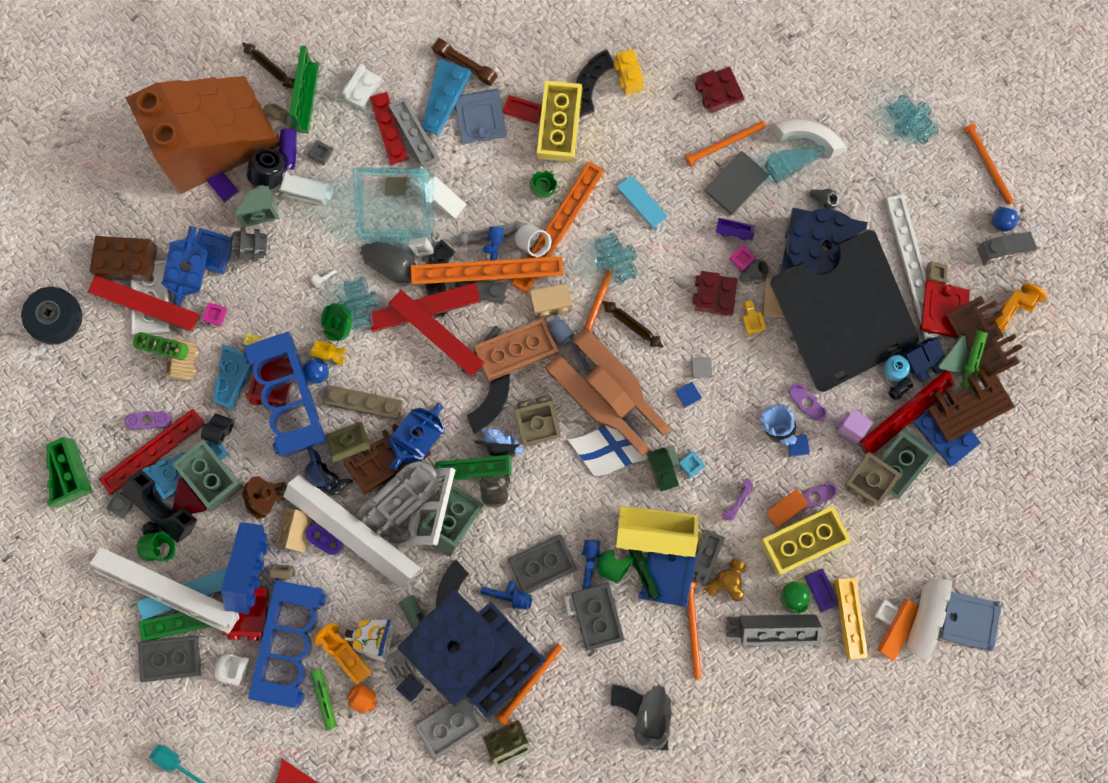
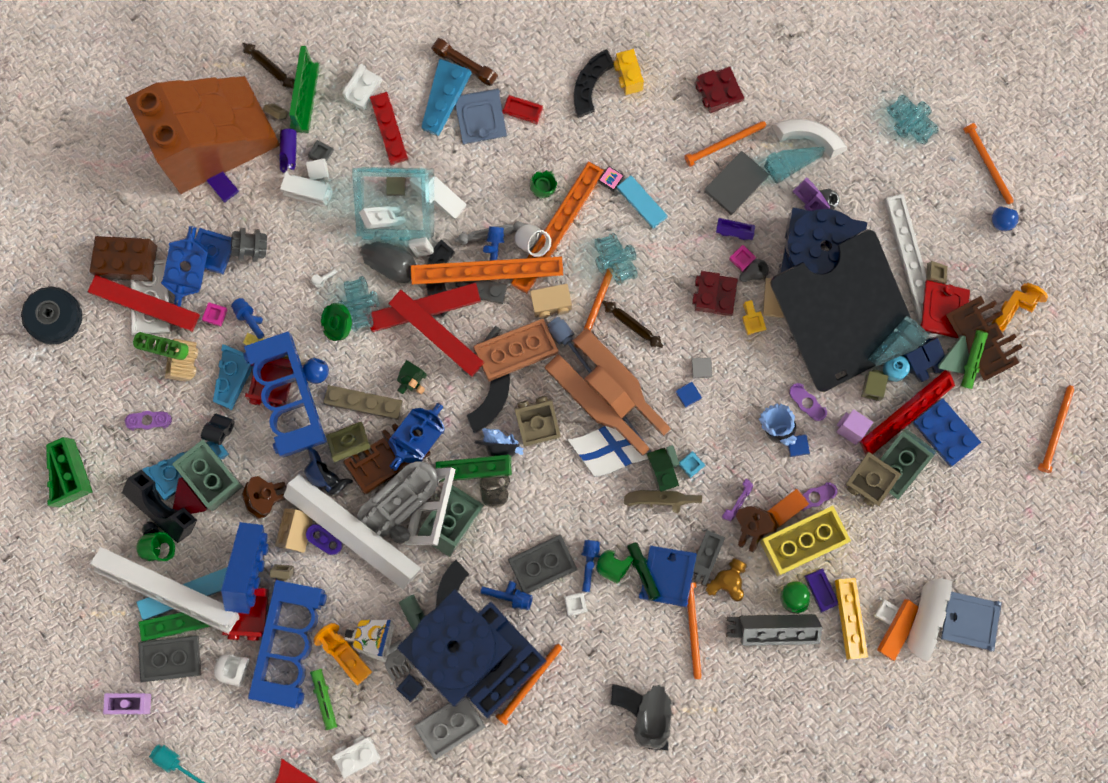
red tile [99,409,205,495] -> none
dark grey plate [106,492,134,519] -> none
sand green slope [235,185,280,227] -> none
black head [246,148,285,189] -> none
yellow plate [310,340,346,365] -> none
orange head [346,684,377,714] -> none
light grey plate [389,97,440,169] -> none
olive bracket [483,720,533,769] -> none
light yellow brick [537,81,582,162] -> none
dark grey tile [571,582,625,651] -> none
light yellow piece [616,506,698,557] -> none
black pin [888,377,914,400] -> none
reddish brown hinge [927,370,1015,443] -> none
dark grey slope [977,232,1037,266] -> none
none -> lavender brick [103,693,151,714]
none -> blue piece [231,298,264,339]
none -> white tile [306,159,329,180]
none -> white bracket [332,735,381,778]
none -> white hinge [359,206,406,229]
none -> dark green piece [397,360,427,395]
none -> tile [598,166,624,192]
none -> dark tan piece [624,490,702,513]
none -> reddish brown hinge [736,506,779,553]
none -> medium lavender slope [792,177,830,211]
none -> olive brick [861,370,888,401]
none -> clear light blue slope [868,316,929,366]
none -> orange bar [1038,385,1075,473]

